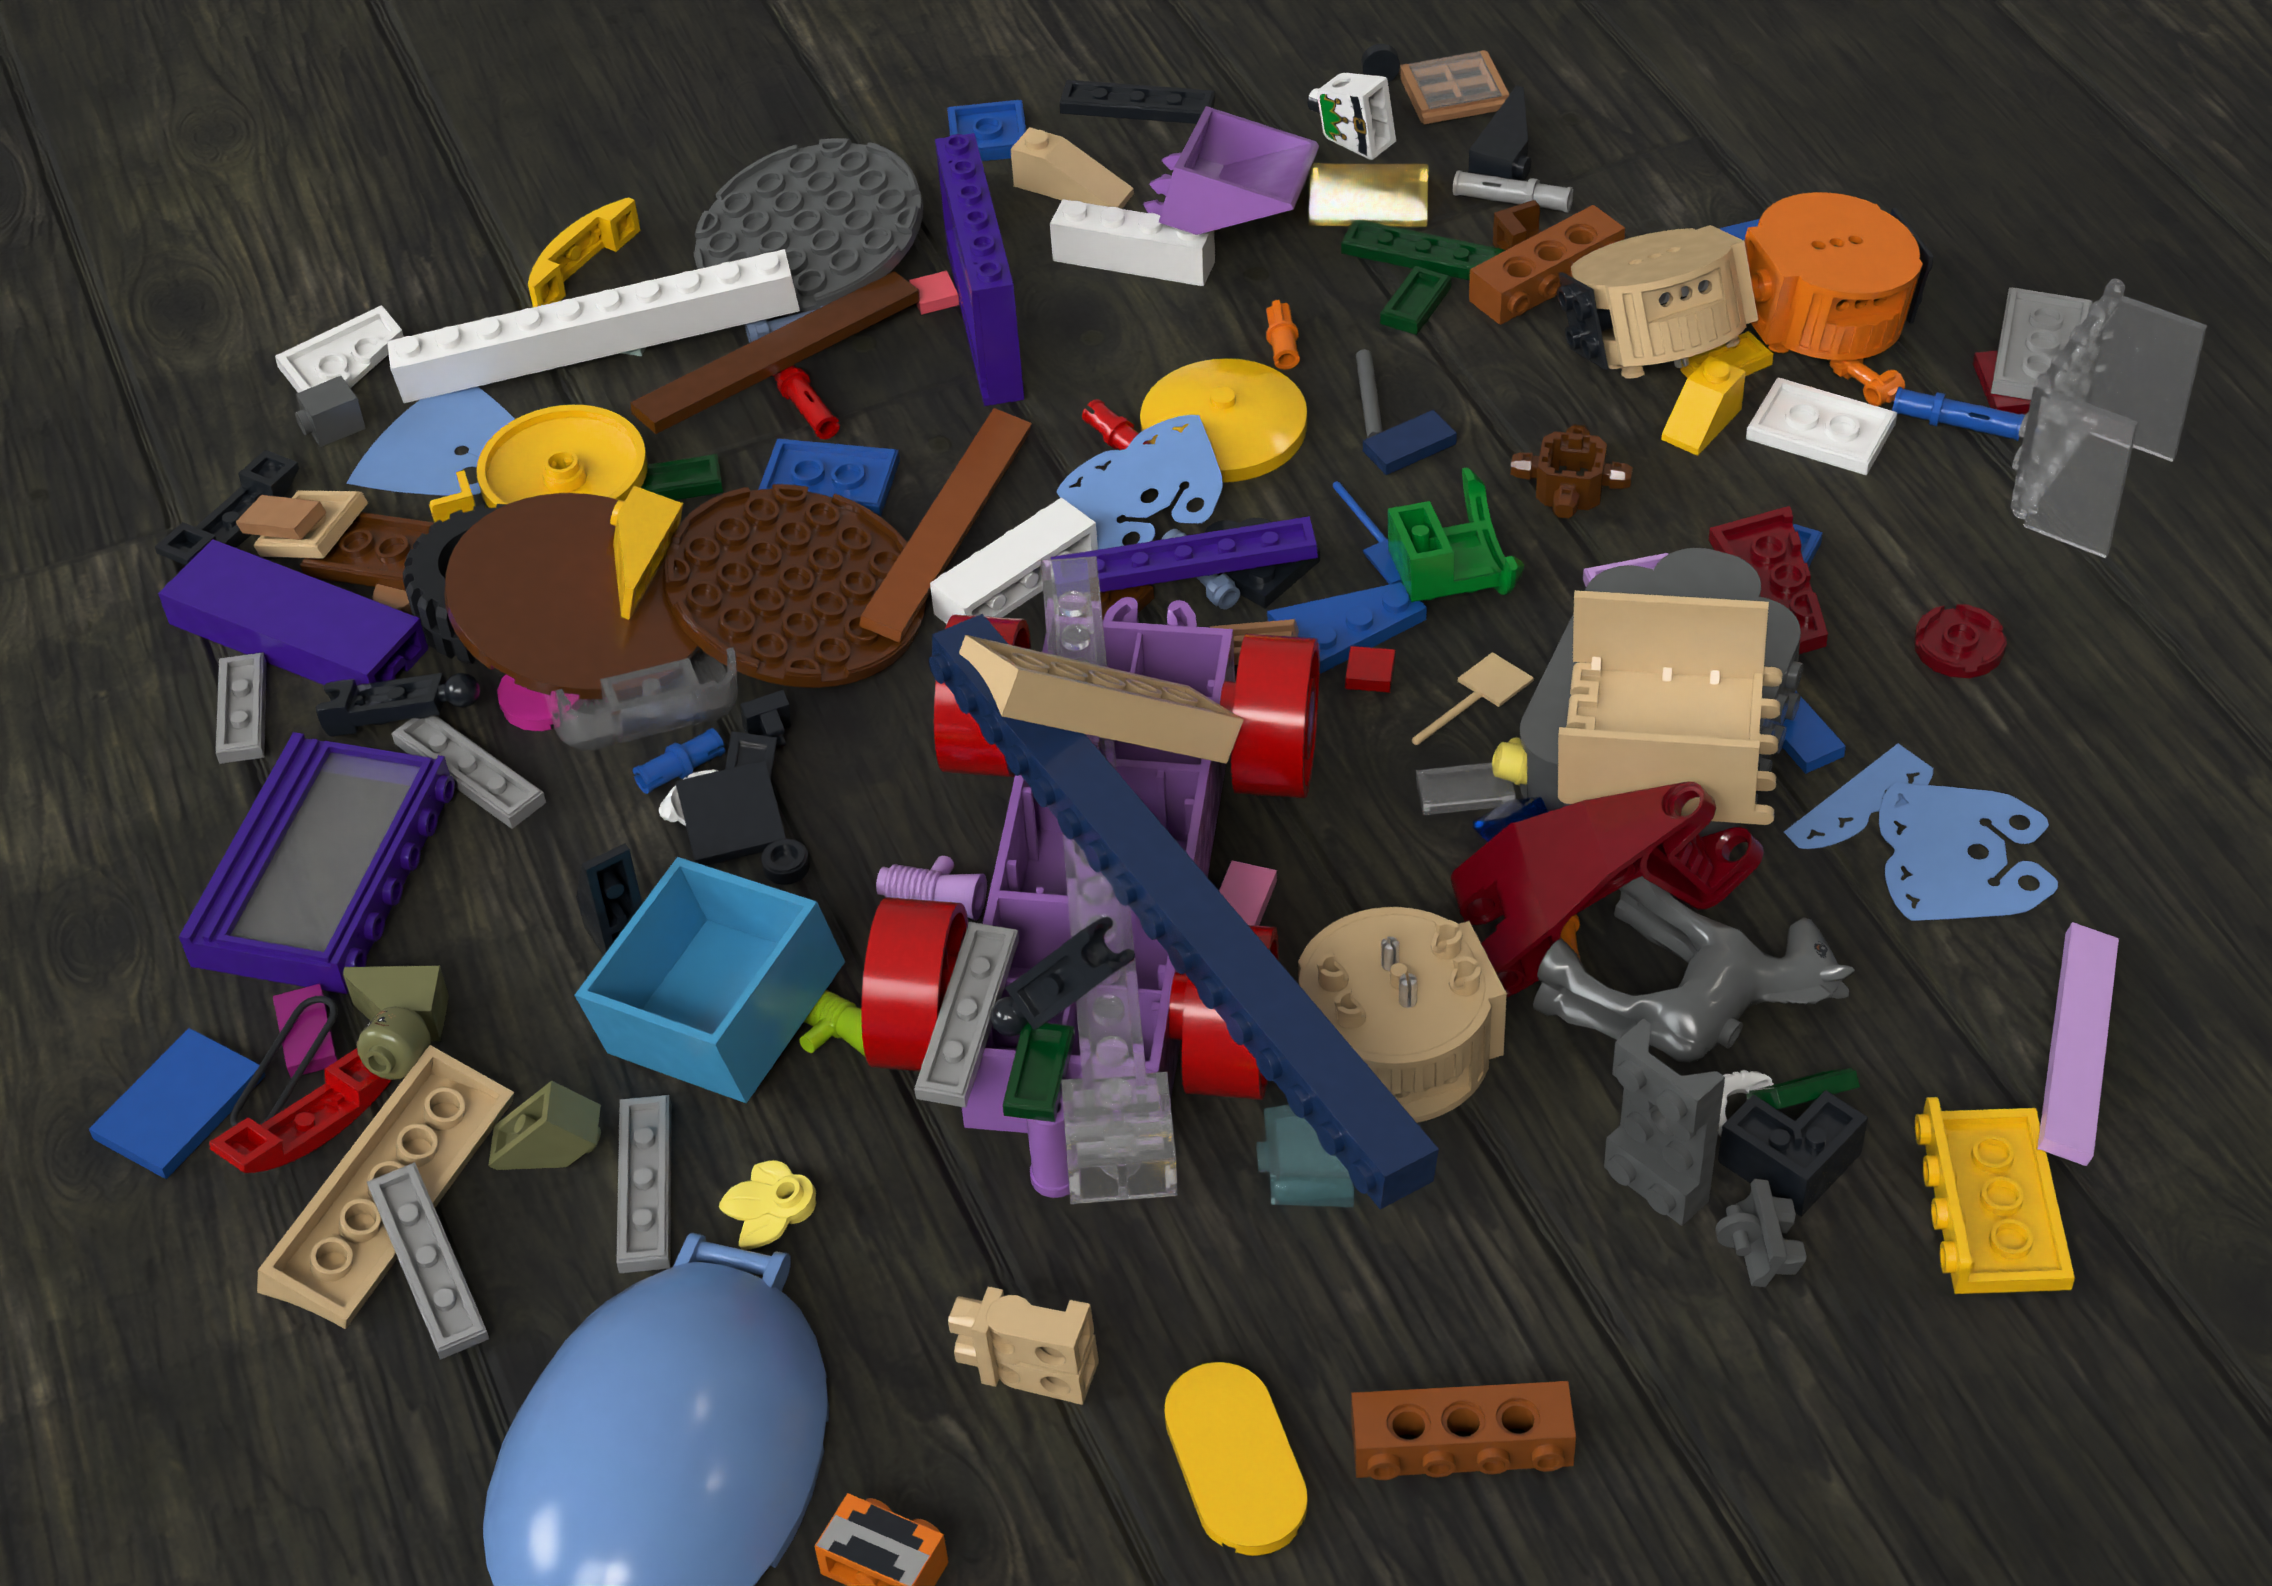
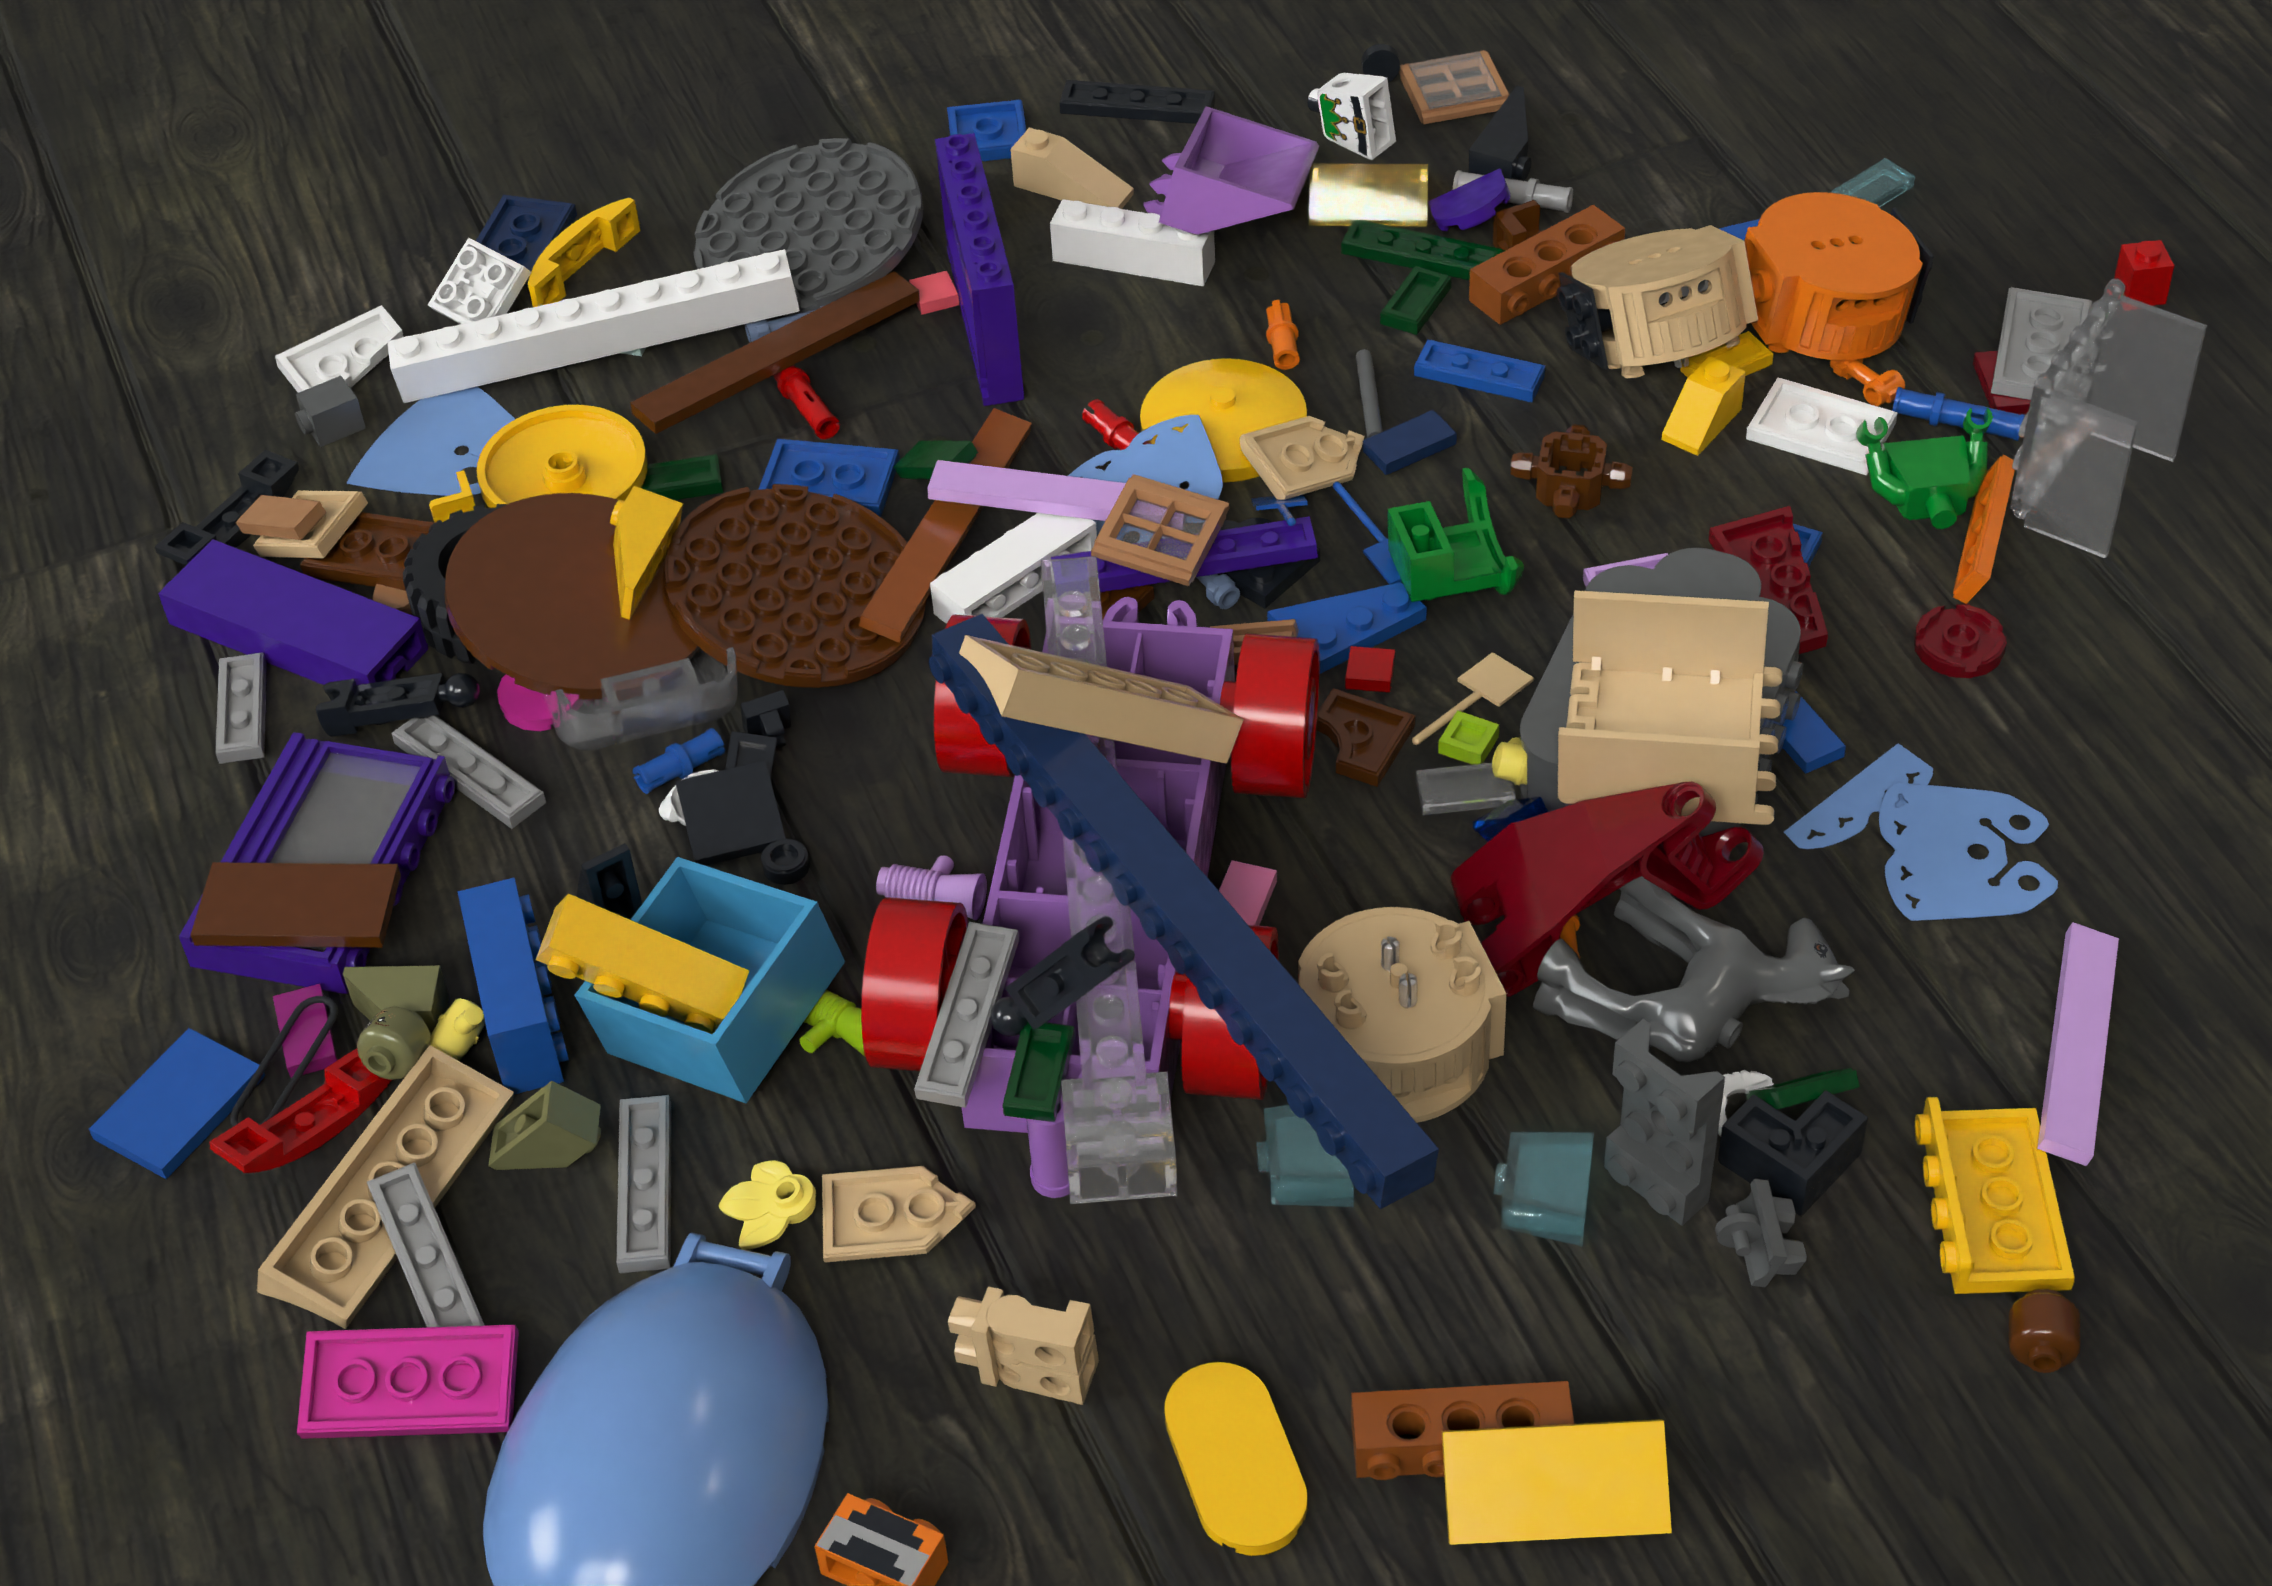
none -> reddish brown tile [190,862,401,948]
none -> dark pink tile [297,1325,519,1439]
none -> white tile [428,238,532,324]
none -> light yellow piece [430,998,485,1061]
none -> blue brick [457,877,569,1094]
none -> dark blue tile [476,195,577,287]
none -> yellow brick [535,894,749,1034]
none -> tan tile [822,1166,976,1262]
none -> dark green tile [894,441,978,479]
none -> lavender tile [928,460,1187,531]
none -> medium nougat piece [1091,474,1230,586]
none -> tan tile [1239,416,1365,500]
none -> blue piece [1251,495,1308,526]
none -> reddish brown tile [1317,688,1415,787]
none -> blue tile [1414,340,1545,402]
none -> dark purple tile [1428,168,1511,231]
none -> lime plate [1438,710,1499,767]
none -> yellow tile [1442,1419,1672,1545]
none -> clear light blue torso [1494,1132,1594,1246]
none -> clear light blue tile [1831,158,1915,207]
none -> green torso [1856,408,1993,529]
none -> orange tile [1953,455,2017,604]
none -> reddish brown head [2009,1289,2080,1373]
none -> red brick [2113,240,2174,309]

